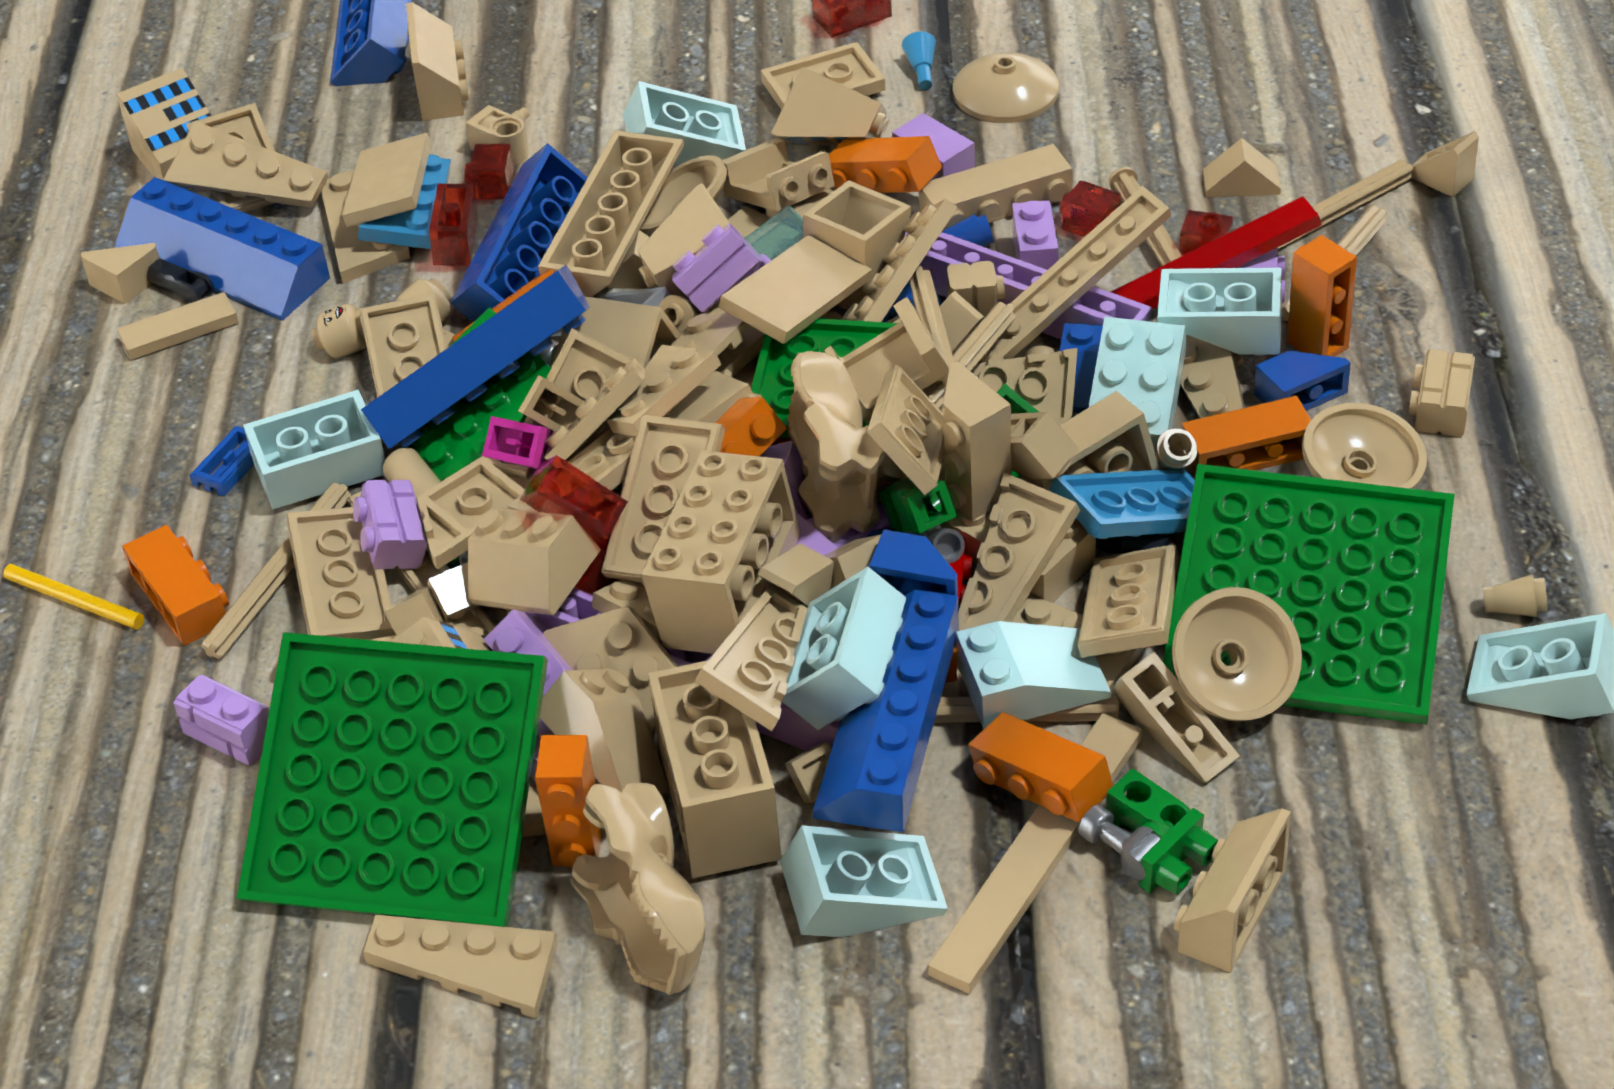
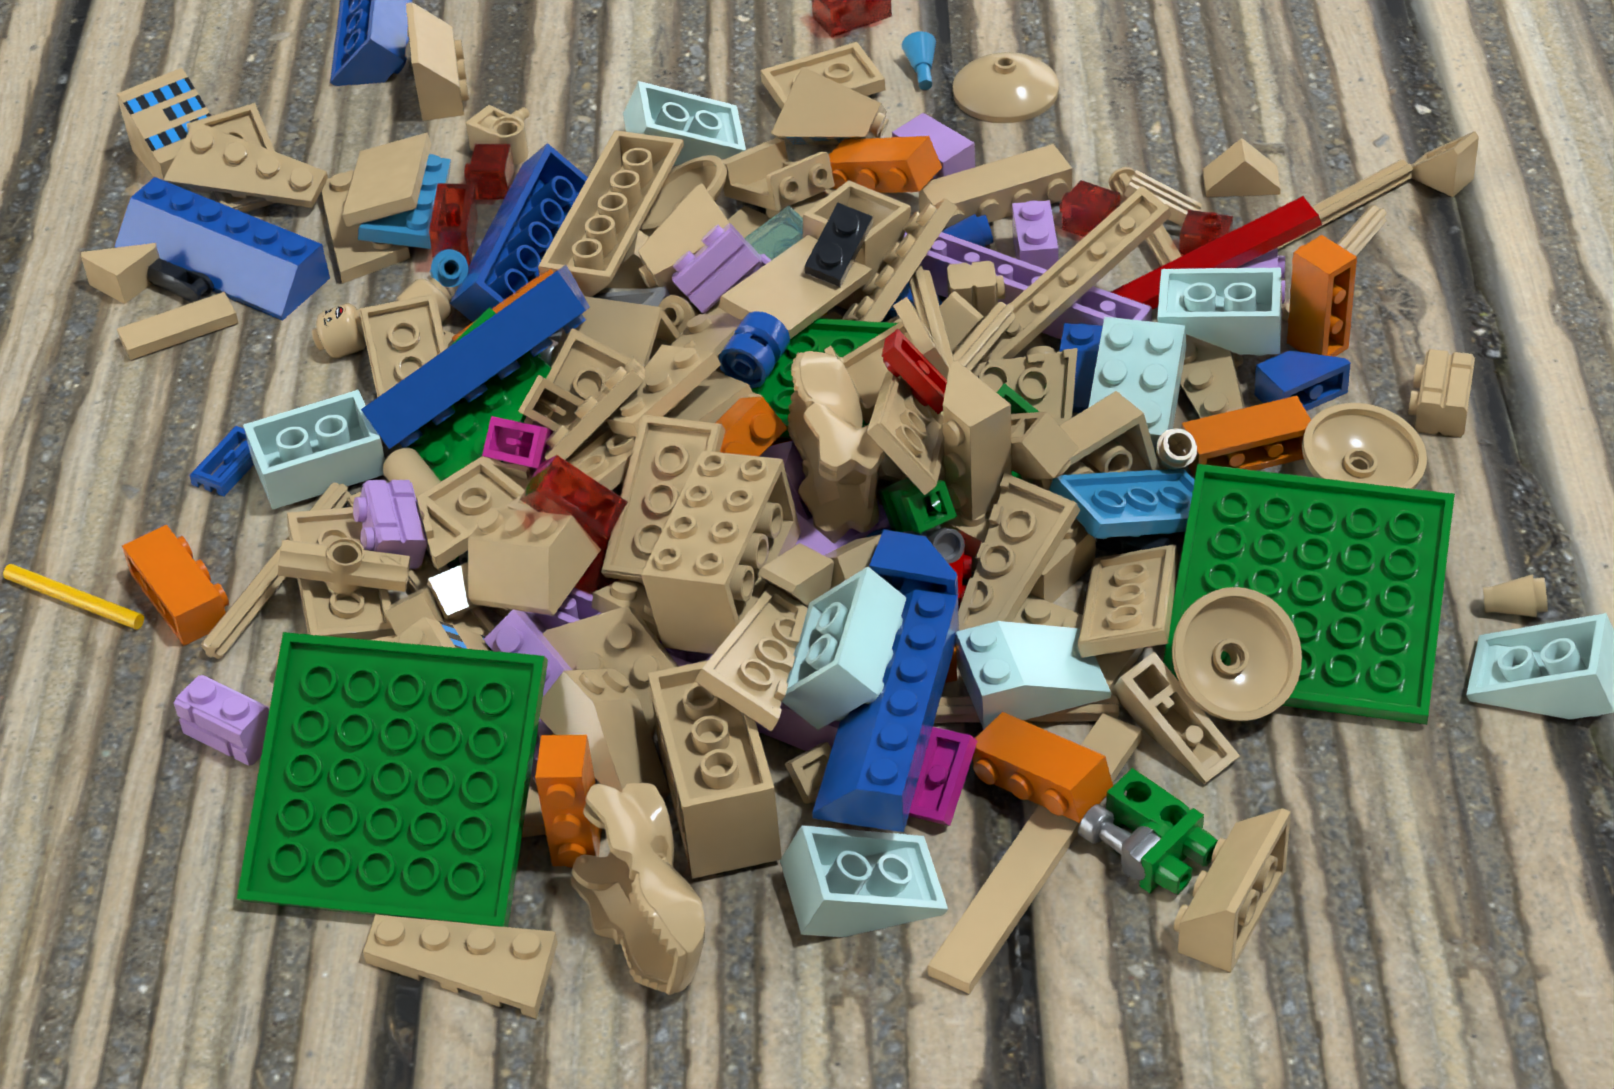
none -> tan piece [278,538,410,594]
none -> dark azure cone [430,249,468,287]
none -> blue wheel [719,311,790,388]
none -> black plate [805,202,873,287]
none -> red plate [882,329,947,415]
none -> dark pink plate [909,727,978,826]
none -> tan tile [1123,170,1202,230]

